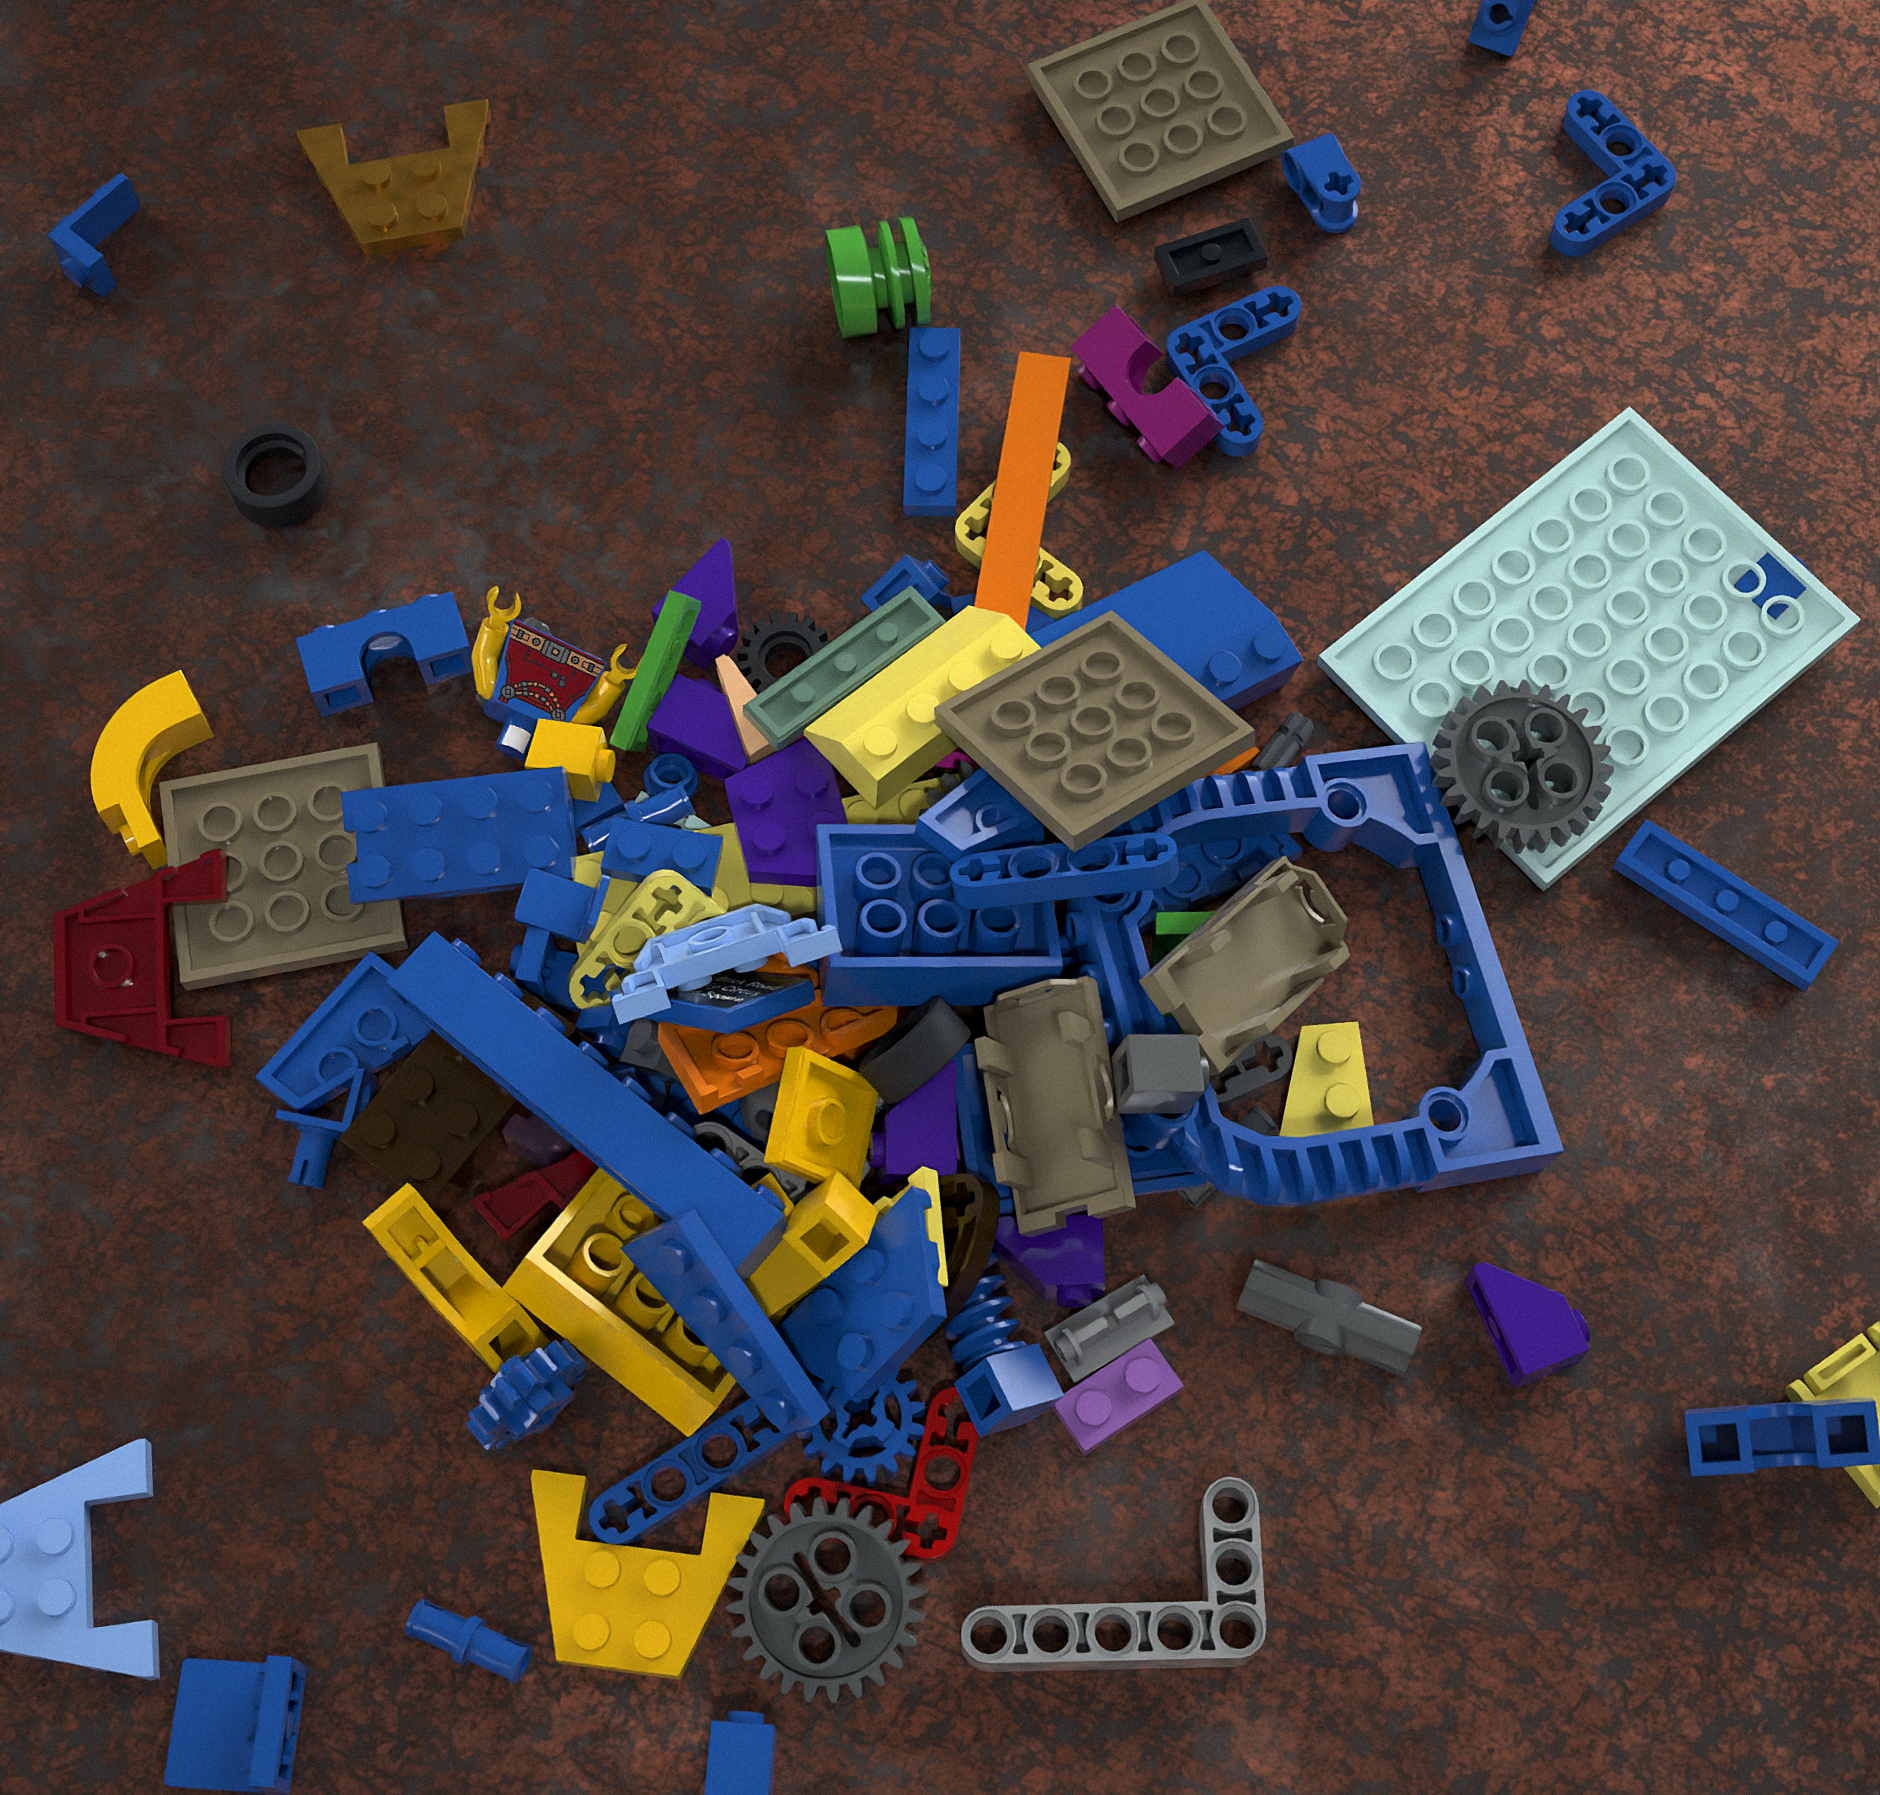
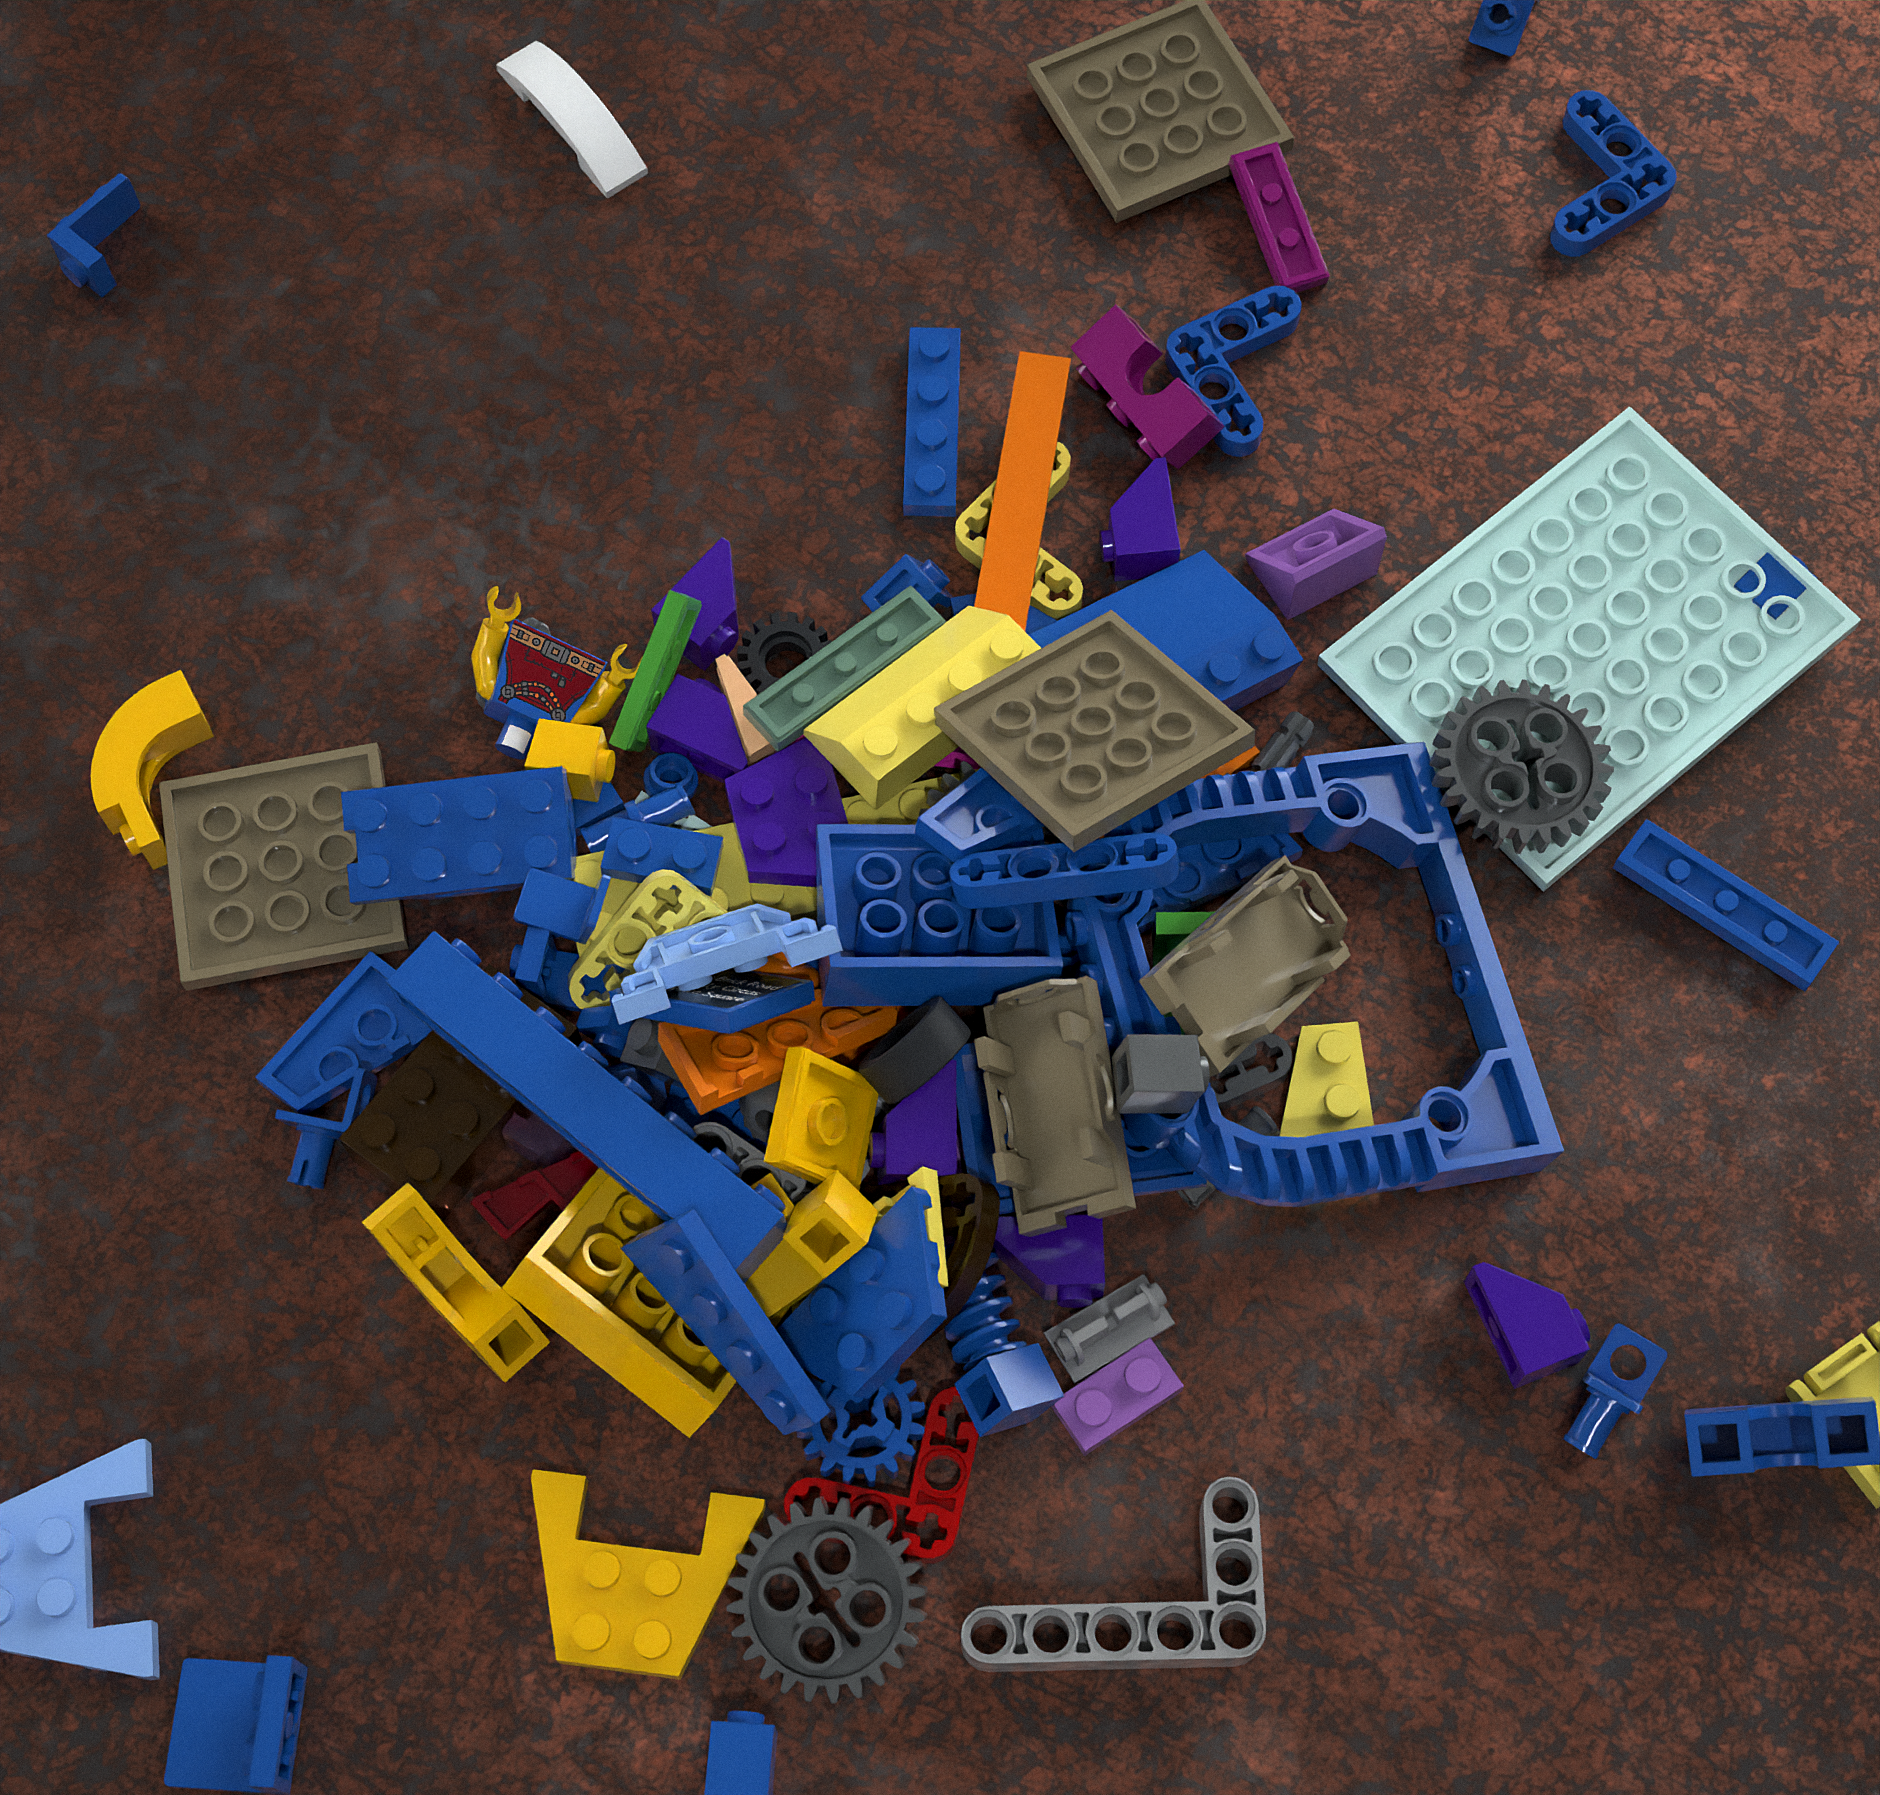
dark red wing [53,849,232,1069] -> none
black tyre [223,423,329,528] -> none
blue arch [295,591,473,717] -> none
pearl gold wing [297,99,491,256] -> none
blue pin [405,1598,533,1684] -> none
blue gear [466,1339,588,1451] -> none
blue beam [589,1398,796,1546] -> none
bright green wheel [825,216,933,339] -> none
black plate [1154,217,1268,298] -> none
dark grey piece [1236,1259,1422,1377] -> none
blue piece [1281,133,1361,233] -> none
none -> white slope [496,41,648,199]
none -> dark purple slope [1099,457,1181,582]
none -> magenta tile [1228,142,1330,293]
none -> medium lavender slope [1245,509,1387,620]
none -> blue bracket [1563,1324,1668,1459]

